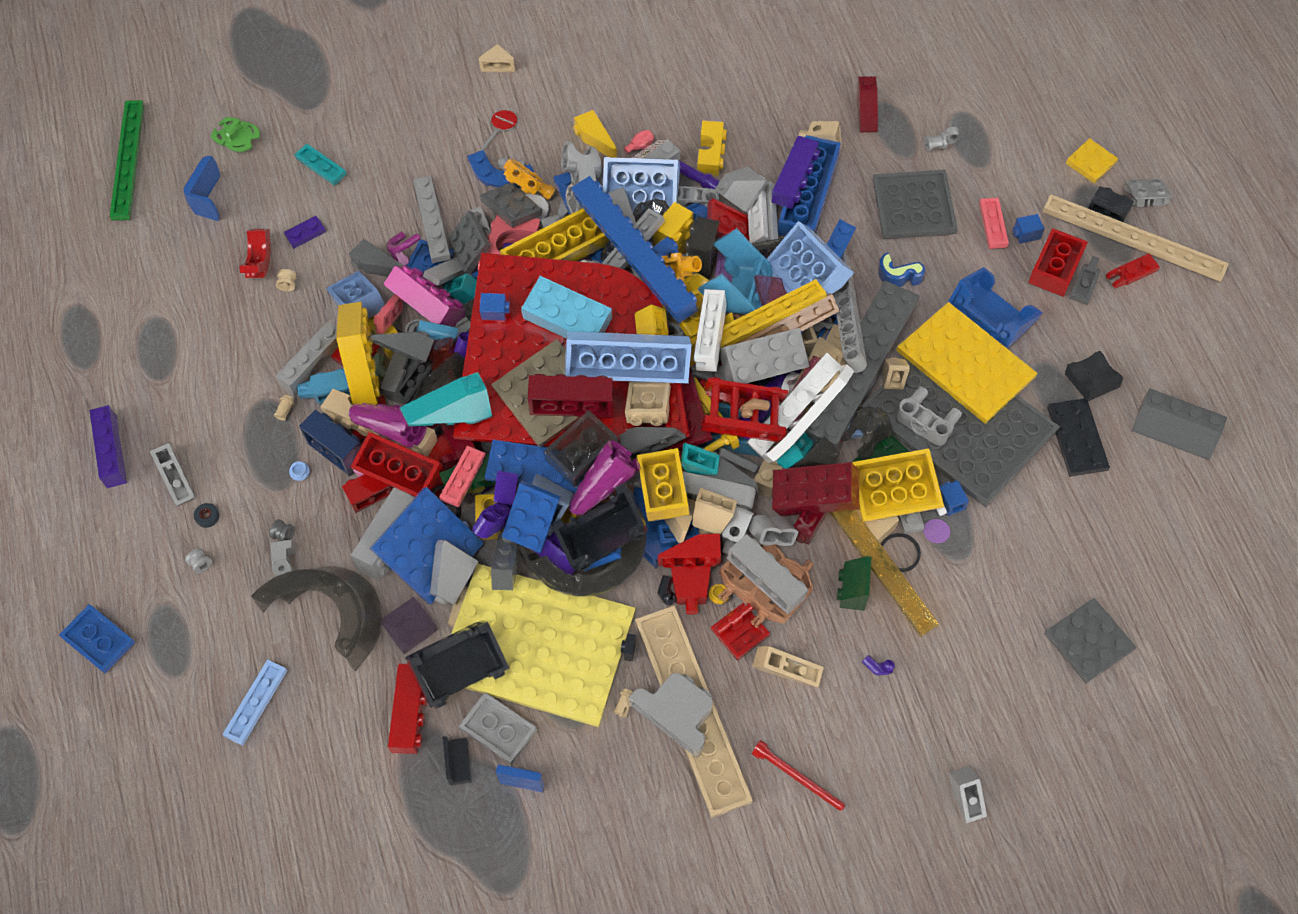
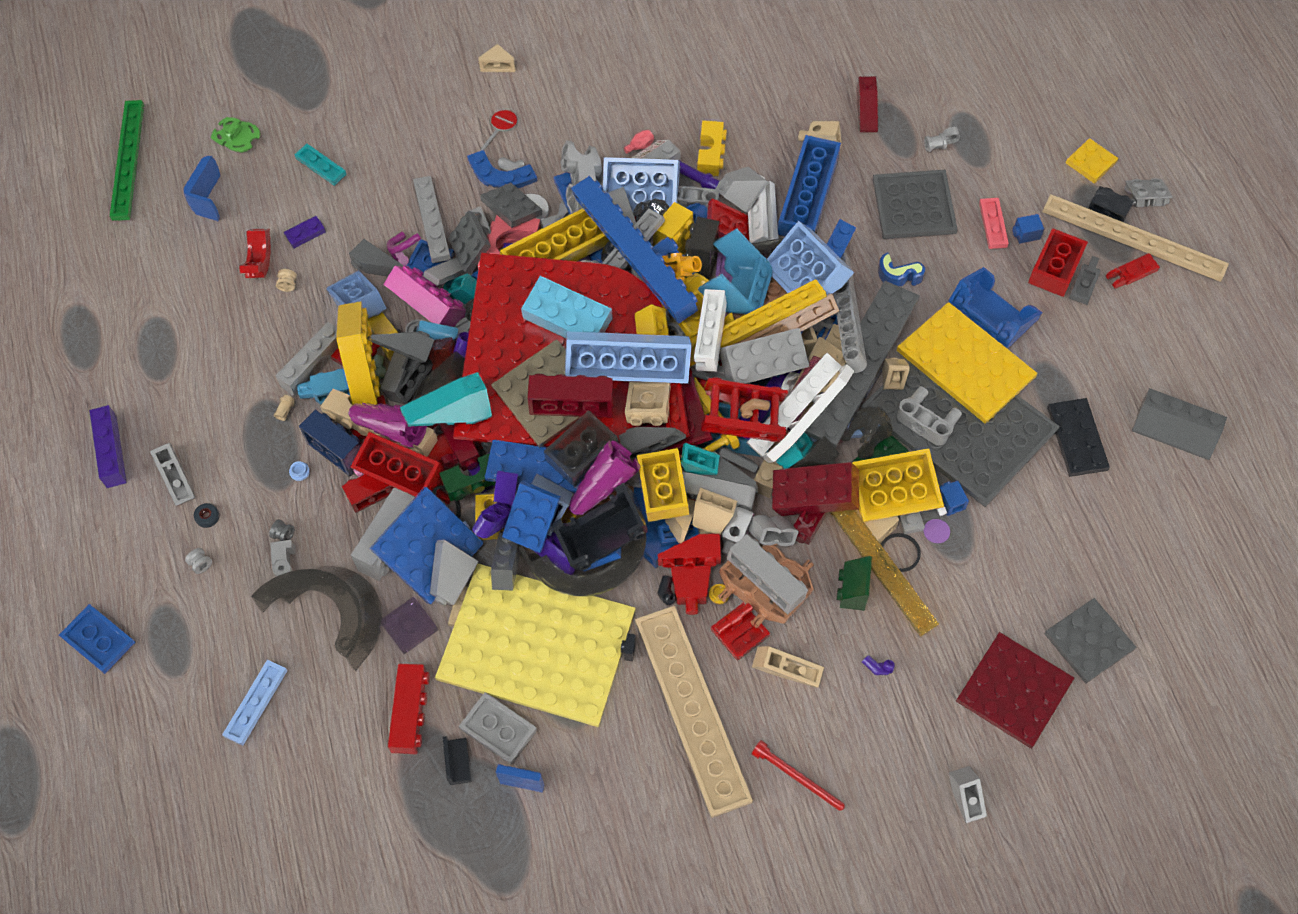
coral plate [374,294,403,334] -> none
black windscreen [405,620,509,709] -> none
coral tile [440,446,486,507] -> none
blue brick [479,293,510,321] -> none
light orange brick [503,158,556,200] -> none
yellow slope [573,110,617,158] -> none
tan pin [614,689,633,718] -> none
light grey brick [629,673,712,758] -> none
clear pink piece [754,275,787,305] -> none
dark purple brick [771,136,820,209] -> none
black brick [1065,351,1123,402] -> none
none -> dark red plate [956,632,1074,749]

